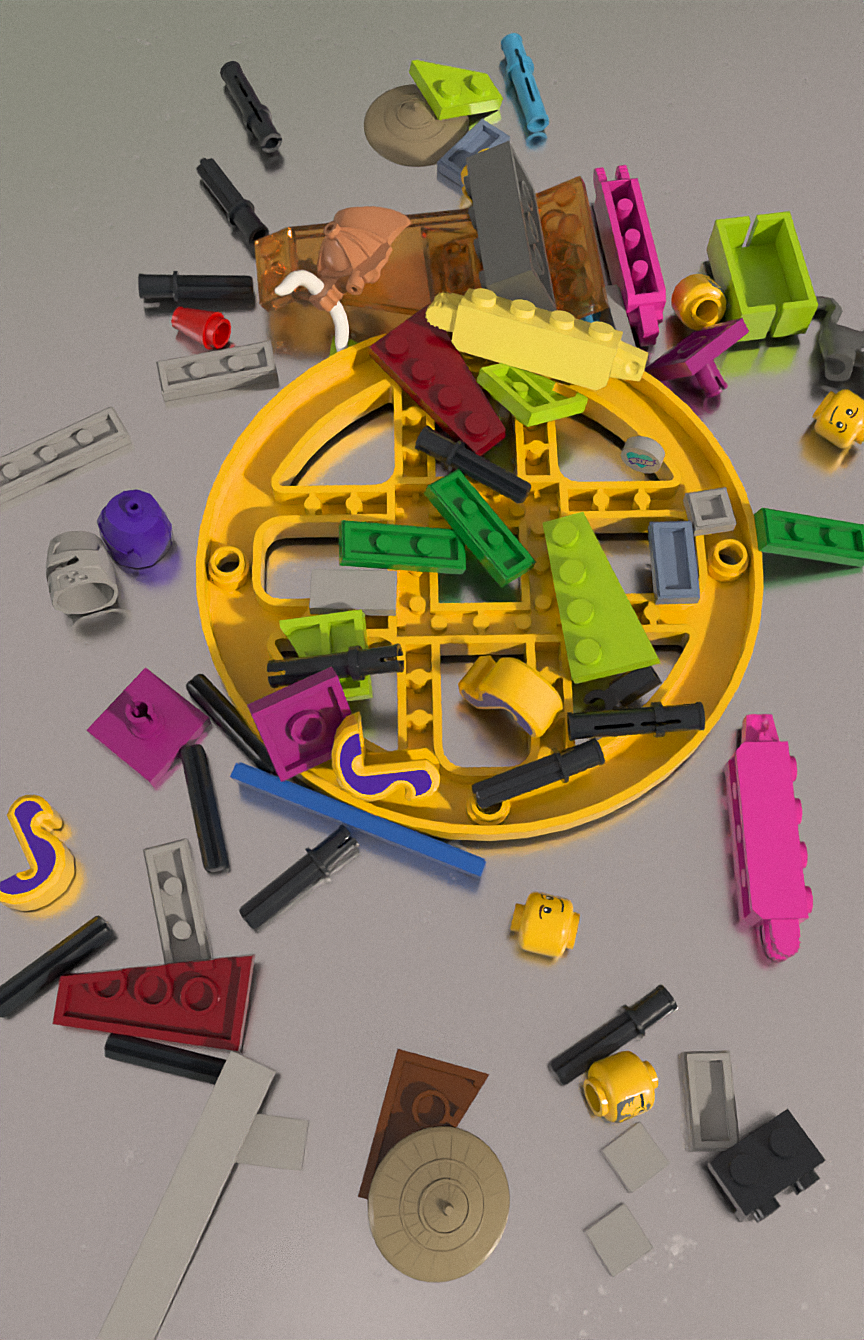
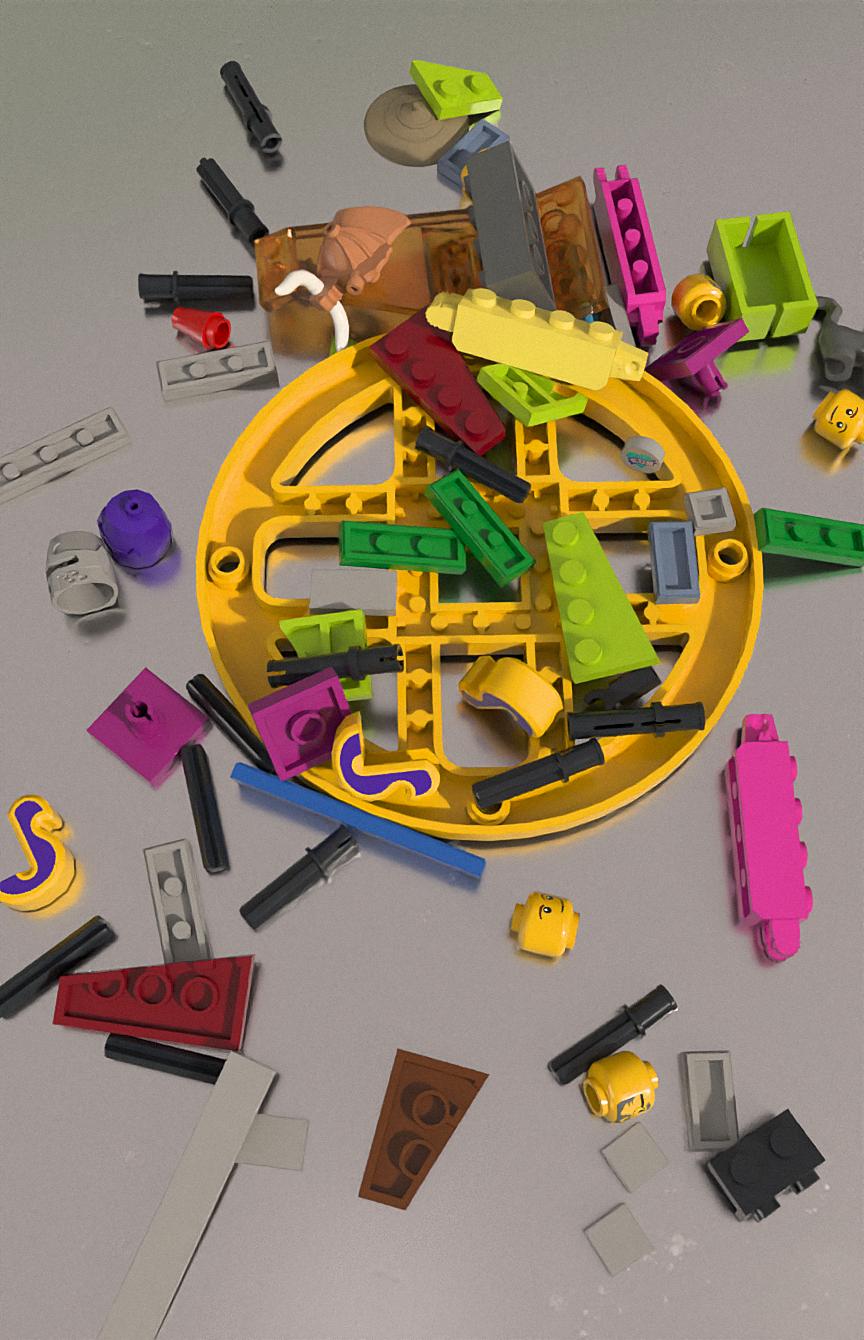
dark tan hat [368,1126,510,1283] -> none
dark azure pin [501,33,549,132] -> none

